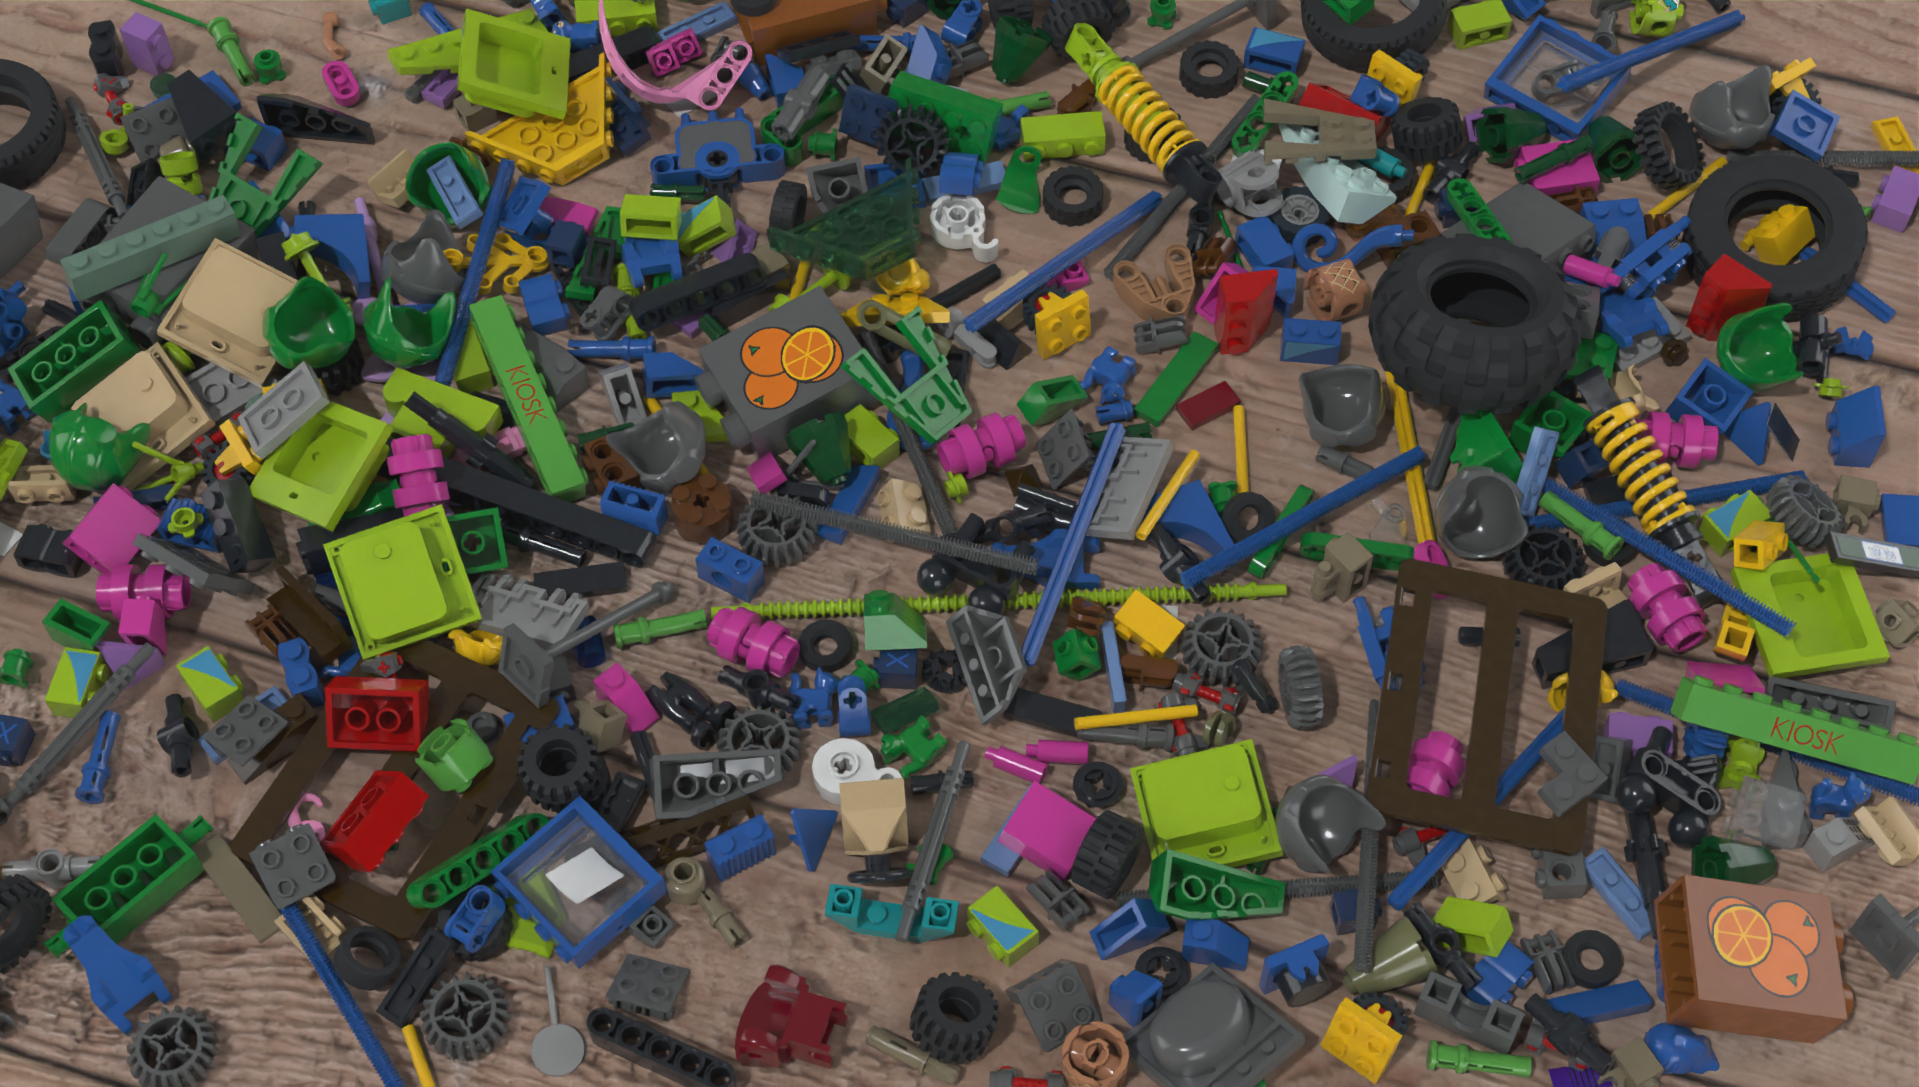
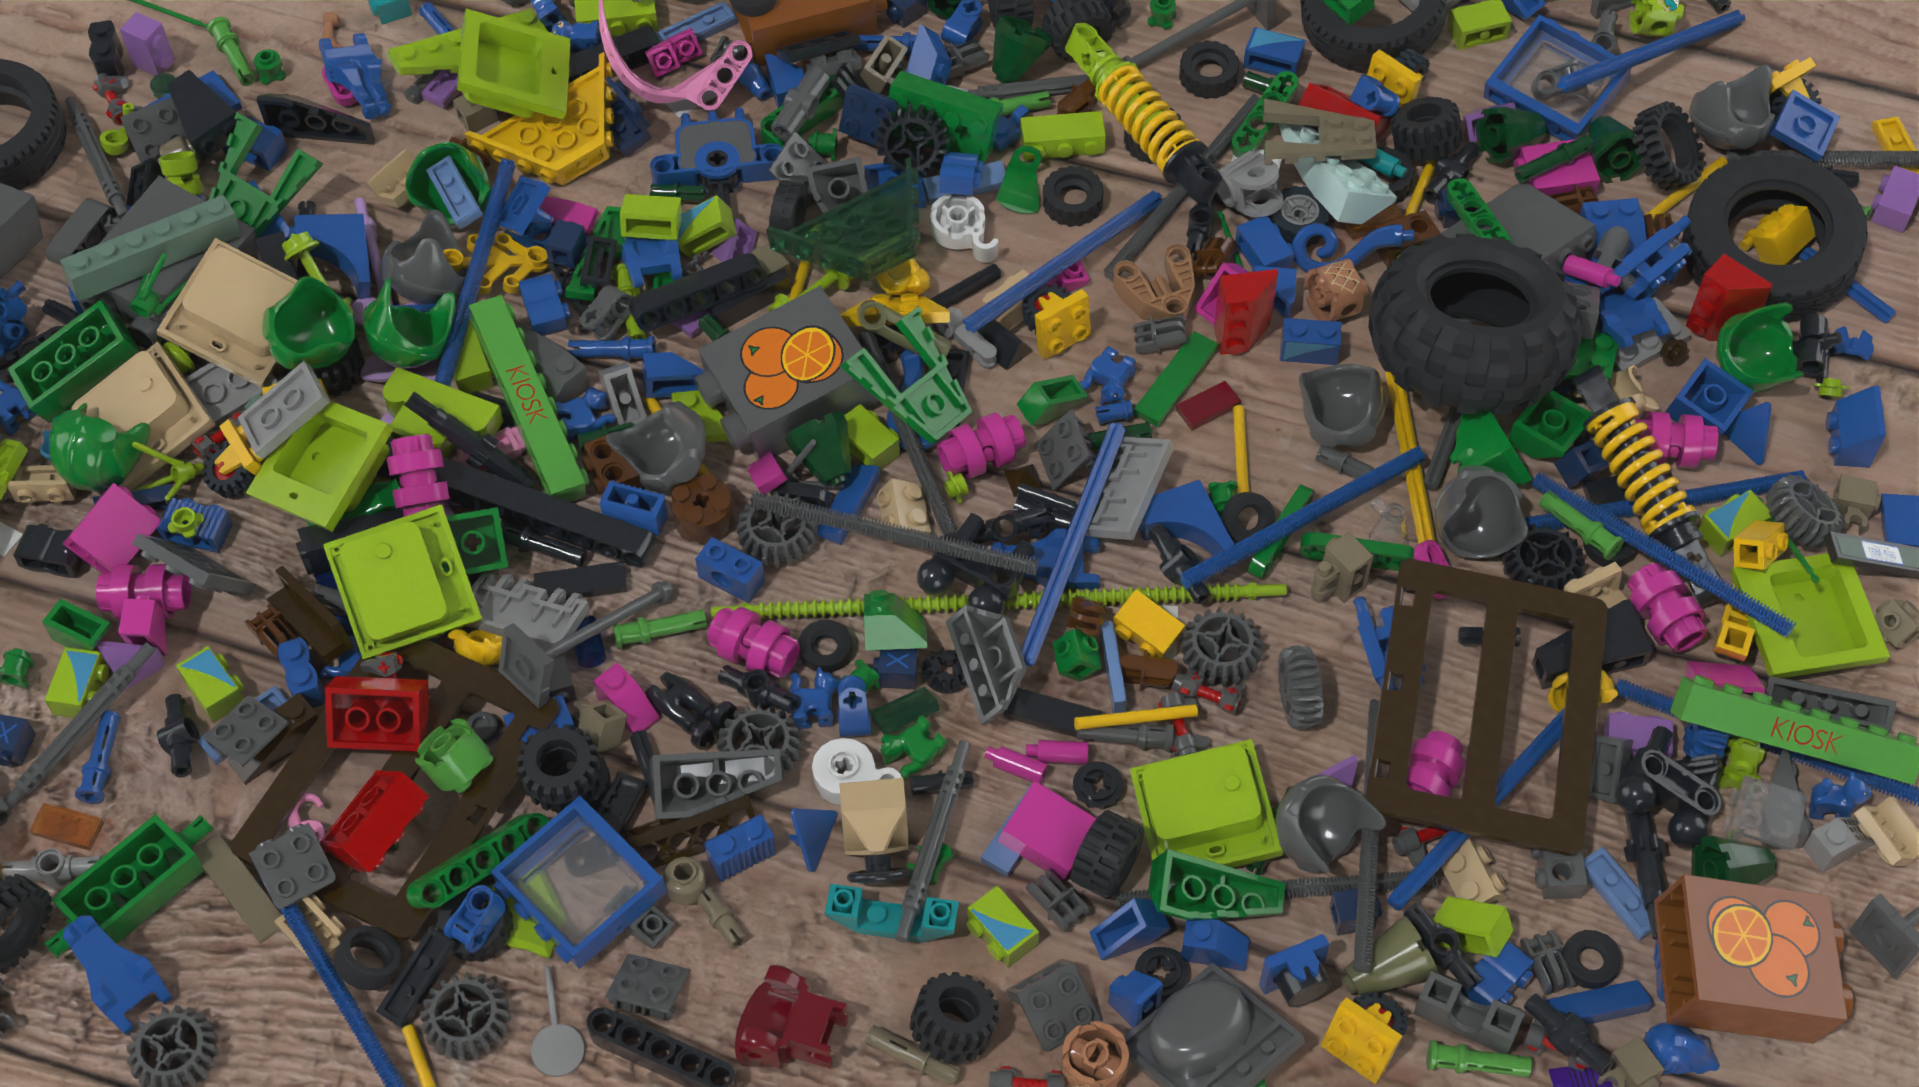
black brick [200,478,277,574] -> none
white sticker [546,847,624,904] -> none
yellow piece [1135,449,1200,540] -> none
olive arm [1202,711,1236,747] -> none
black axle [1231,659,1277,713] -> none
medium blue tile [1517,426,1559,517] -> none
dark grey plate [1537,730,1608,818] -> none
black sticker [1767,402,1800,462] -> none
none -> clear orange plate [29,803,104,851]
none -> blue animal [319,33,392,119]
none -> blue animal [555,387,616,442]
none -> dark grey hinge [768,131,827,208]
none -> dark grey axle [969,74,1089,100]

